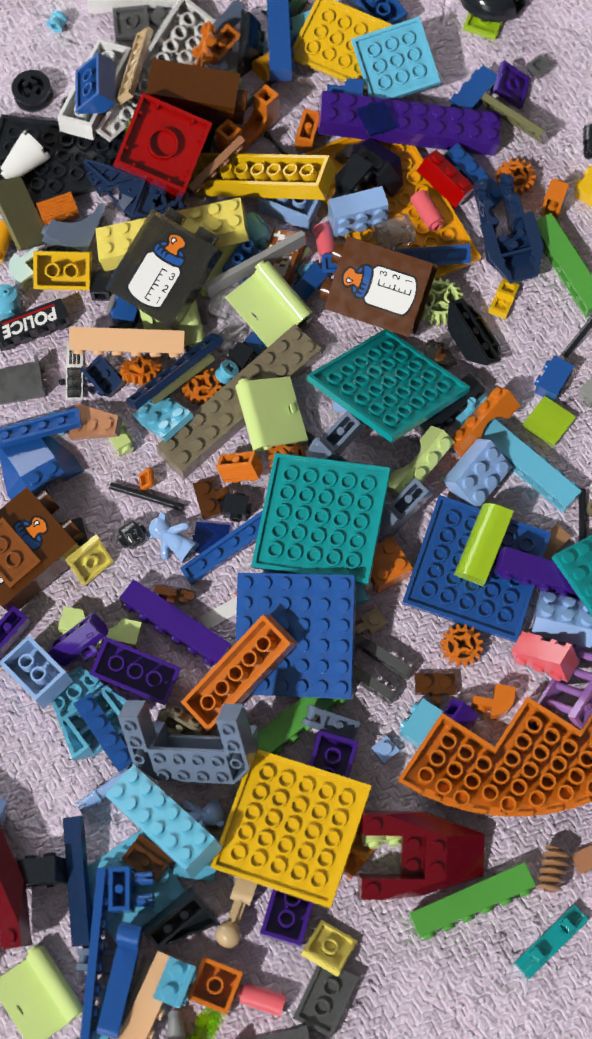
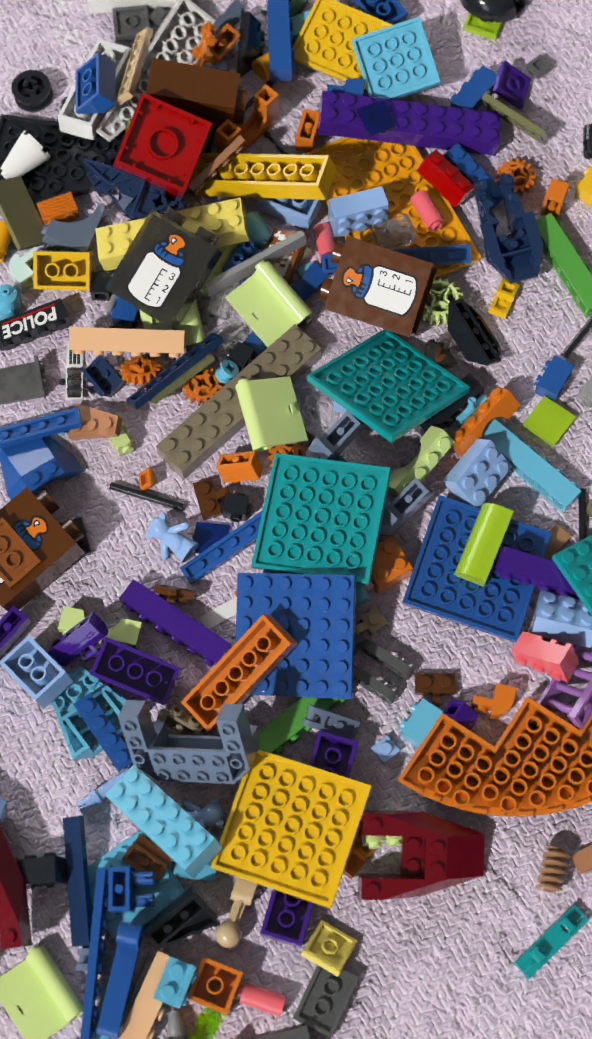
medium azure wheel [46,10,68,33] -> none
light yellow tile [65,534,114,586] -> none
black head [117,521,147,550] -> none
medium azure plate [131,396,194,442] -> none
black hinge [332,153,373,198] -> none
black wedge [335,138,404,198] -> none
bright green brick [408,862,536,941] -> none
orange gear [440,624,483,668] -> none

